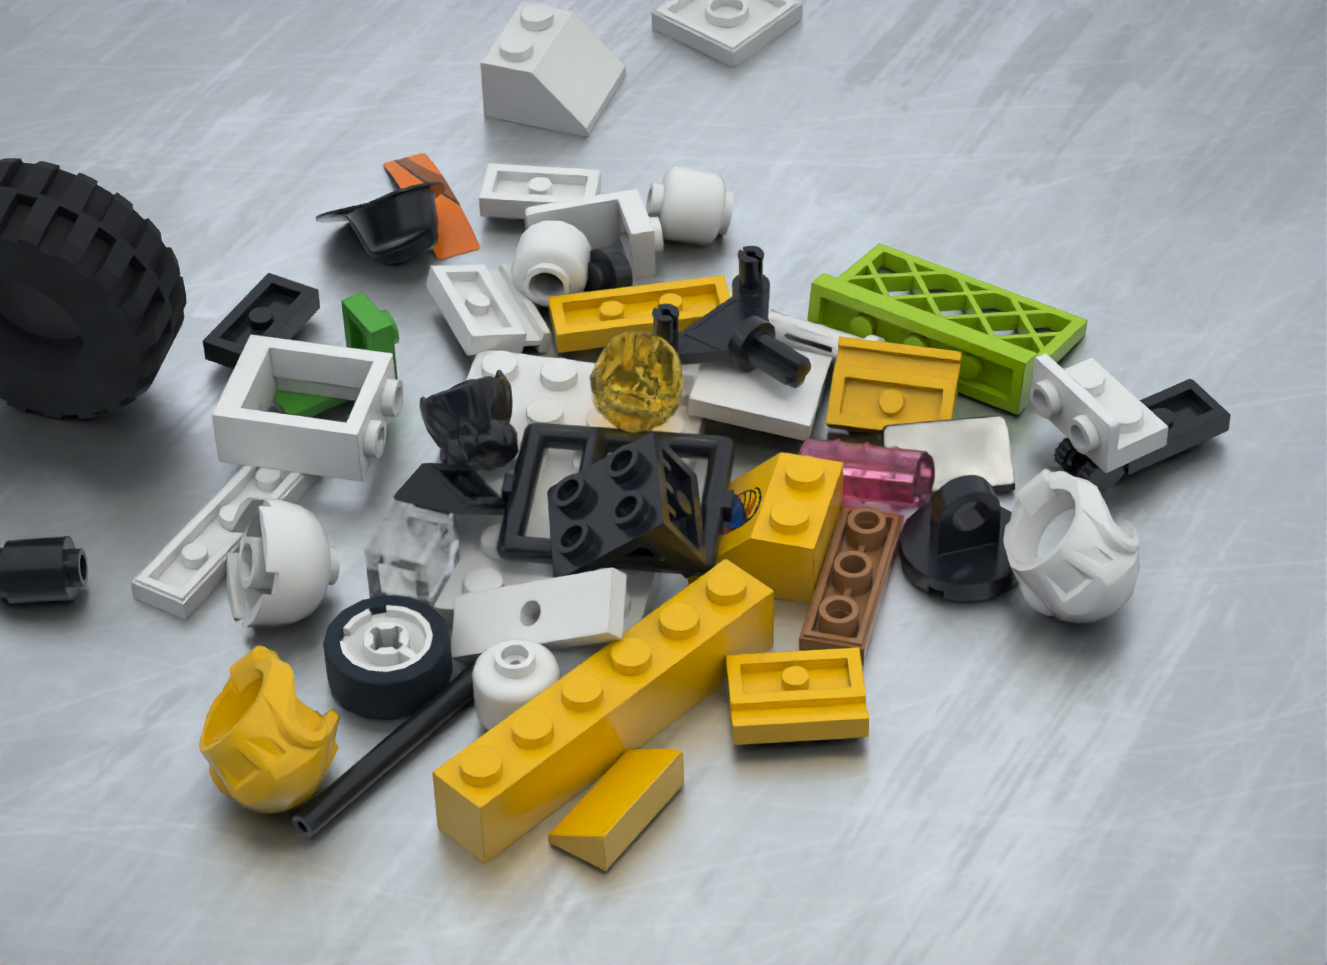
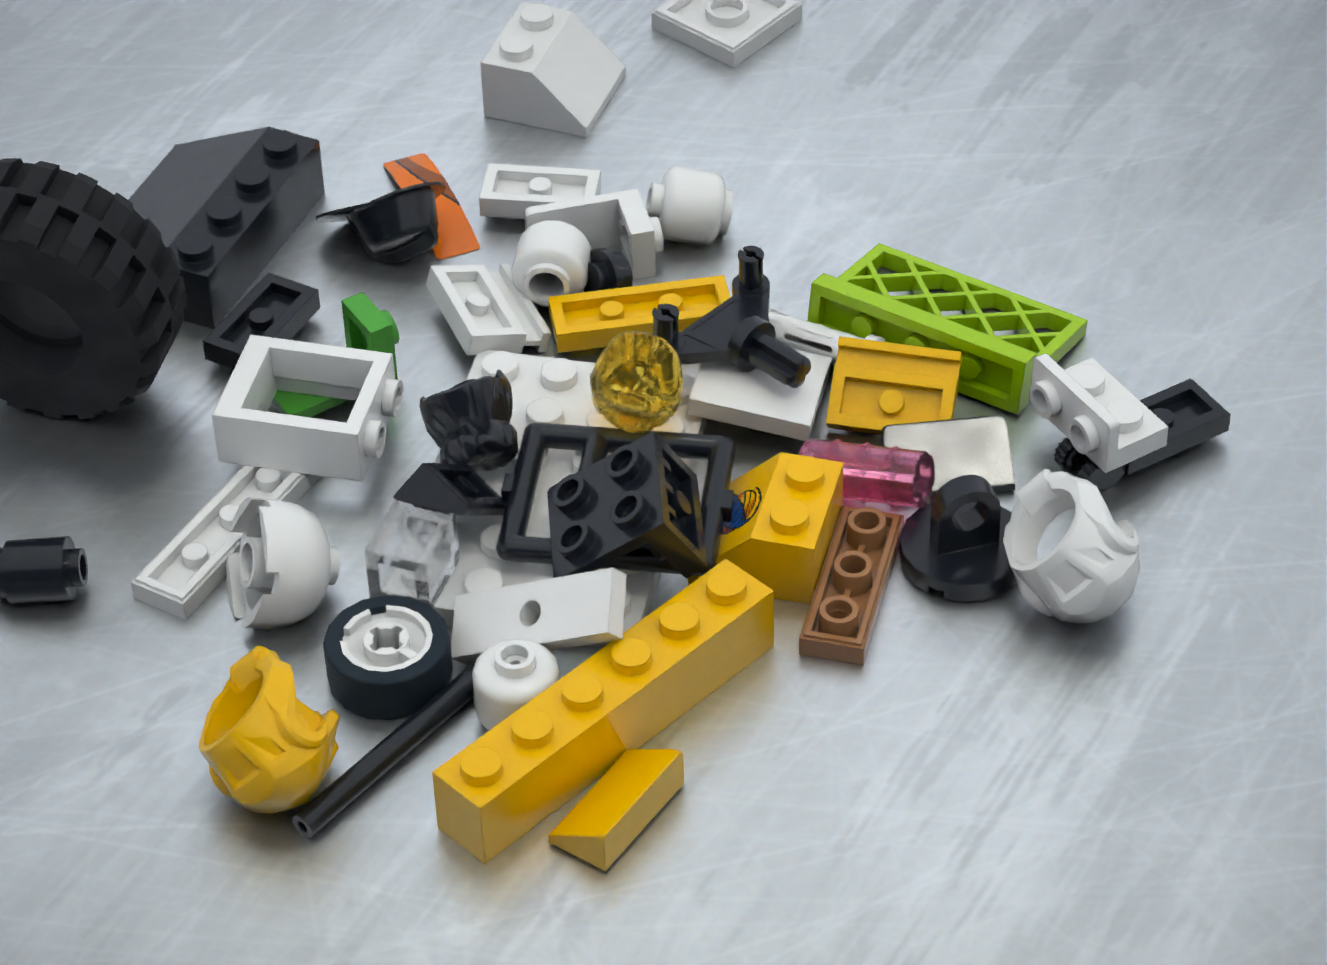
yellow plate [726,647,869,745] -> none
none -> black slope [128,127,325,329]

